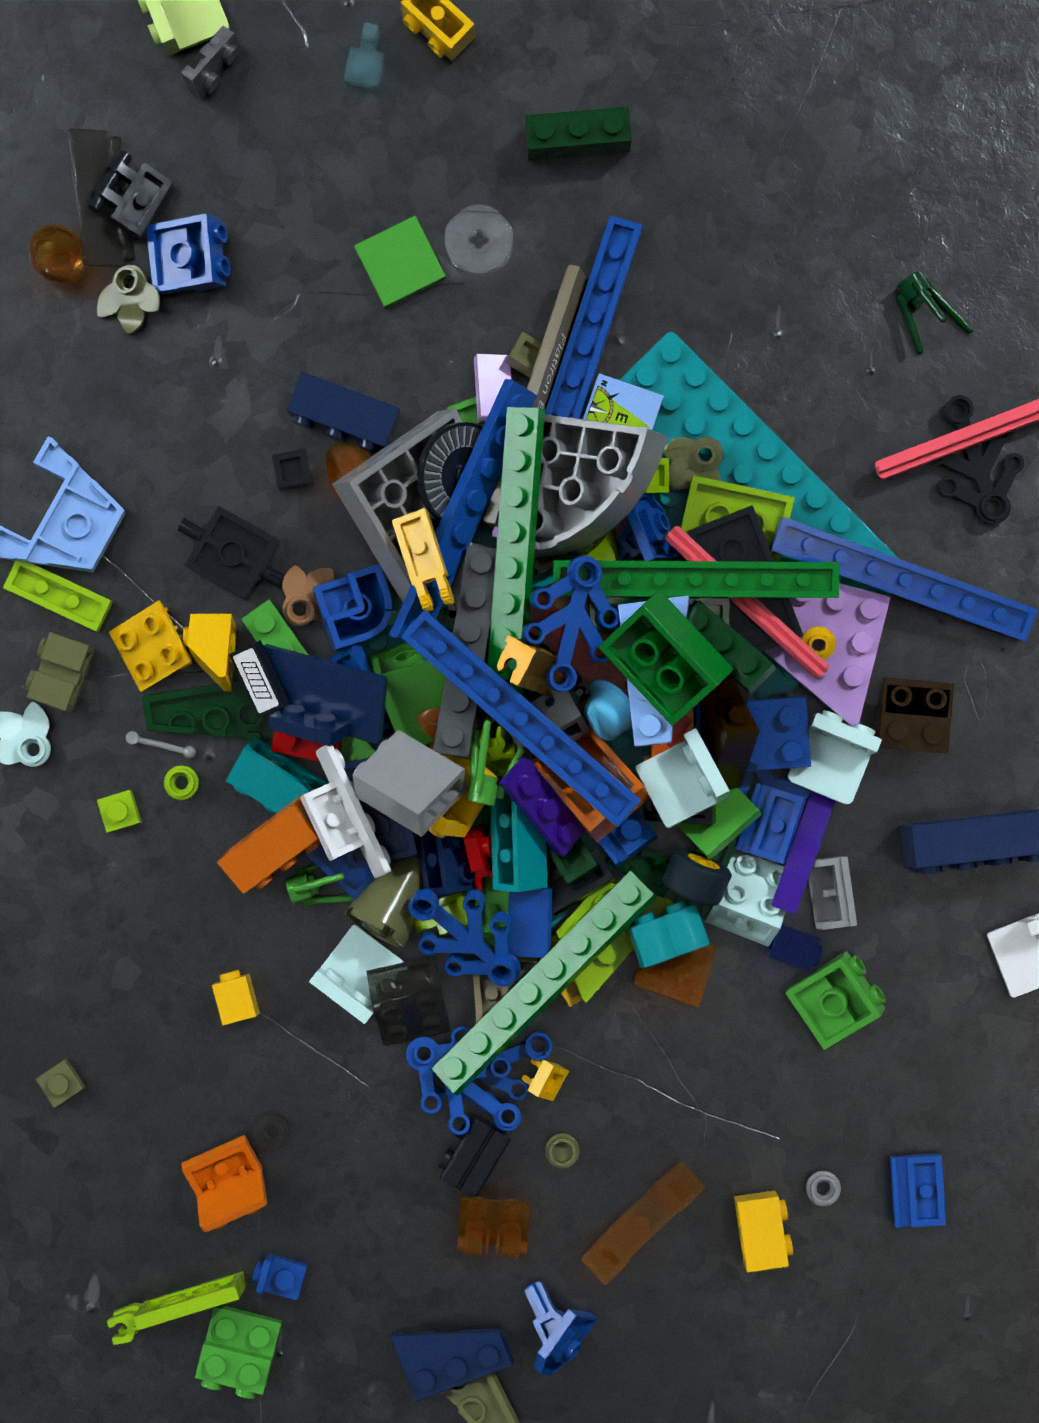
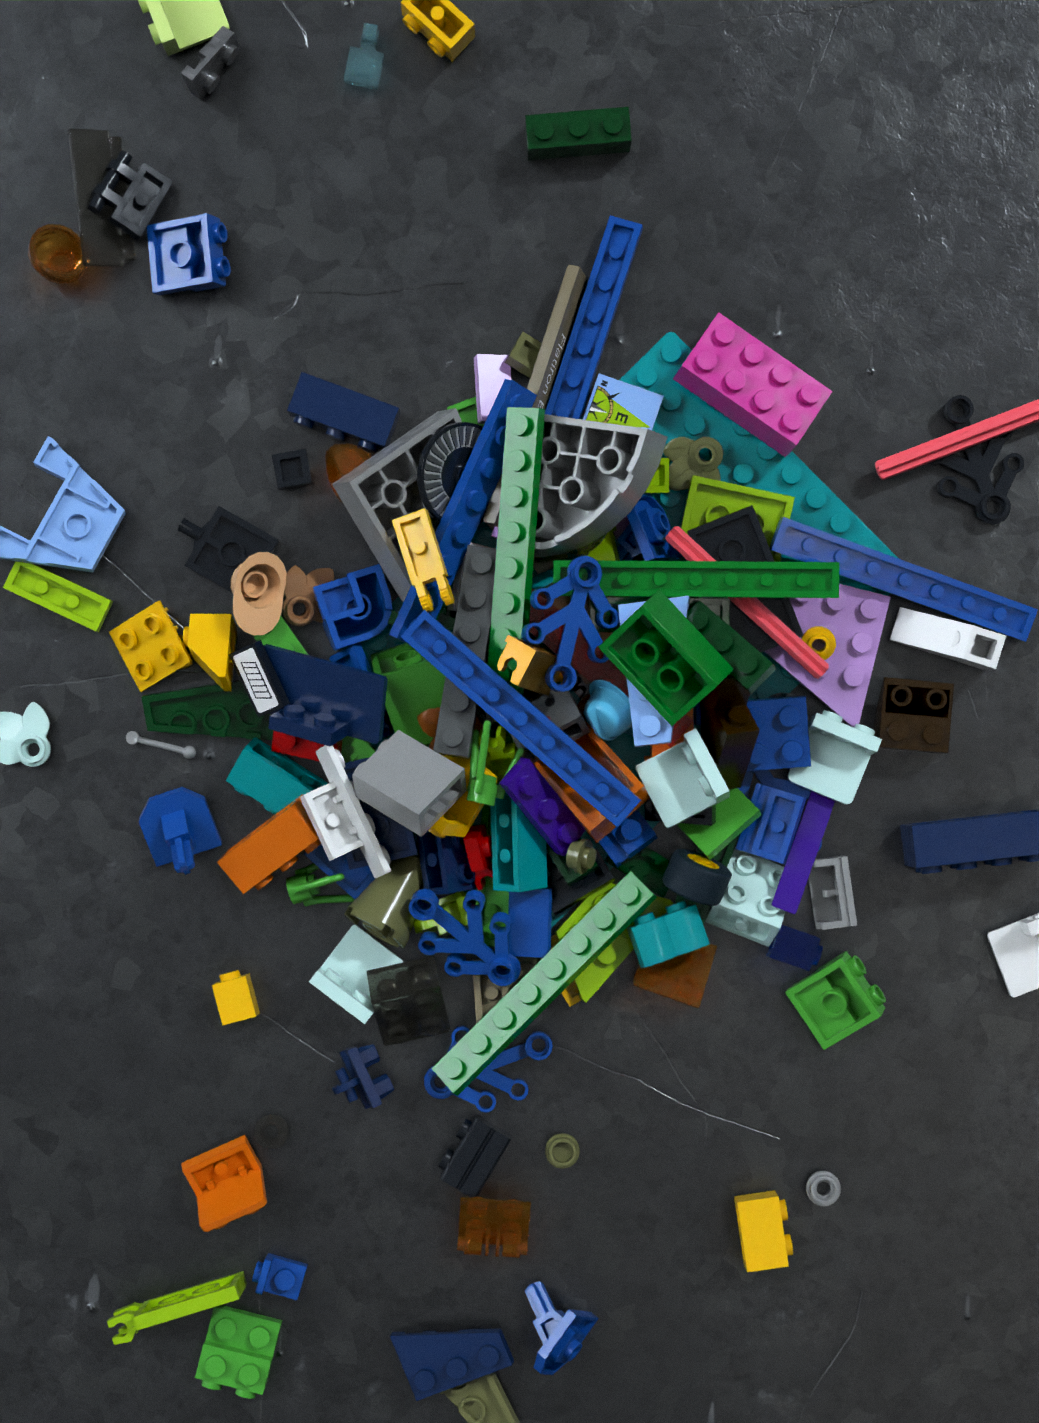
olive brick [25,632,95,712] -> none
olive plate [36,1058,85,1108] -> none
plate [97,265,160,334] -> none
lime plate [97,790,142,833] -> none
lime plate [164,766,199,800] -> none
bright green tile [354,216,446,309] -> none
blue plant [406,1037,521,1136] -> none
clear plate [444,204,513,276] -> none
yellow tile [522,1059,569,1101] -> none
clear orange slope [581,1161,706,1286] -> none
blue plate [889,1153,946,1228] -> none
dark green plant [896,271,973,354] -> none
none -> blue piece [139,787,222,875]
none -> light nougat piece [231,552,287,636]
none -> dark blue hips [332,1044,394,1109]
none -> olive plate [566,839,596,874]
none -> dark pink brick [673,312,833,457]
none -> white slope [889,607,1006,671]

